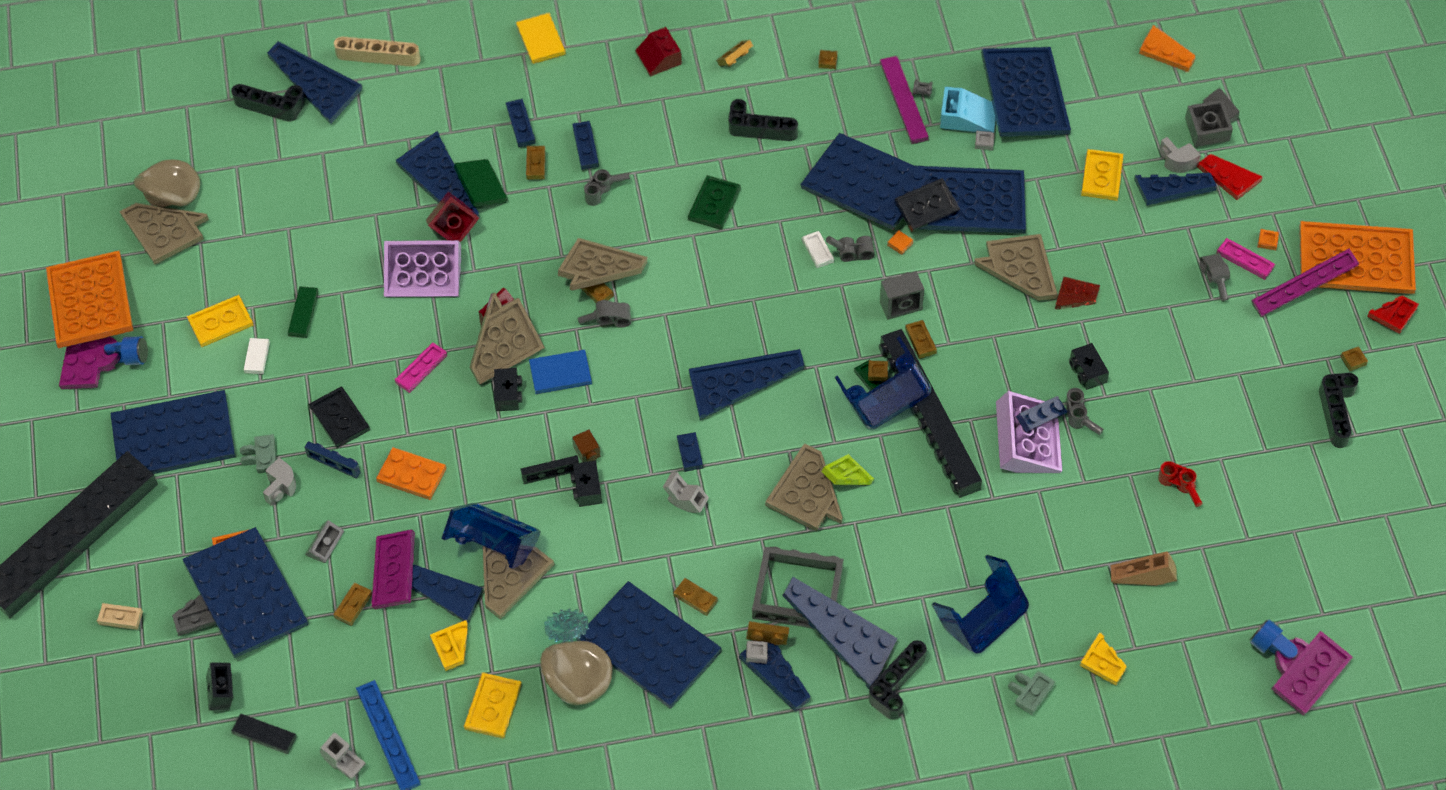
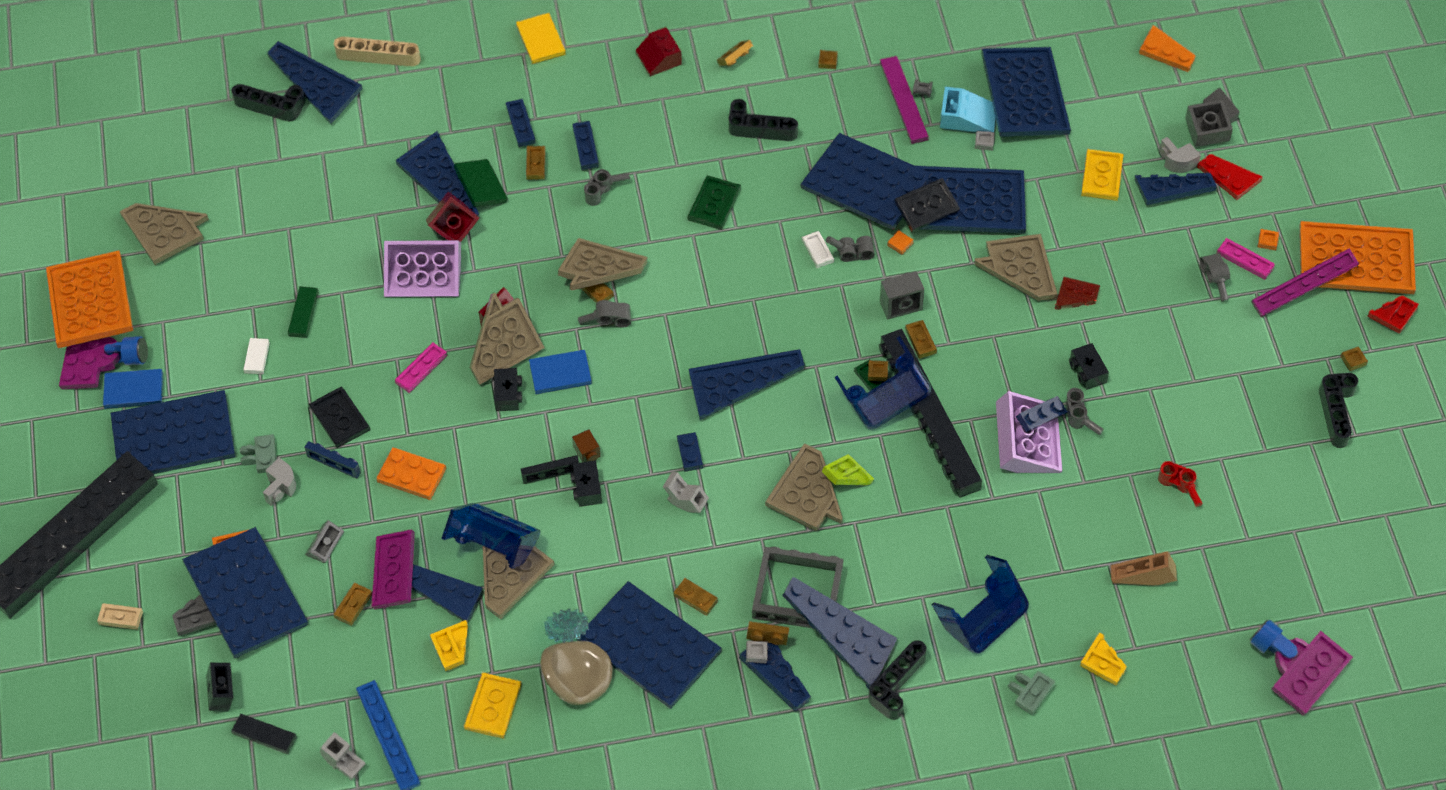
dark tan piece [134,159,200,207] -> none
yellow tile [187,295,254,348] -> none
none -> blue tile [103,369,163,409]

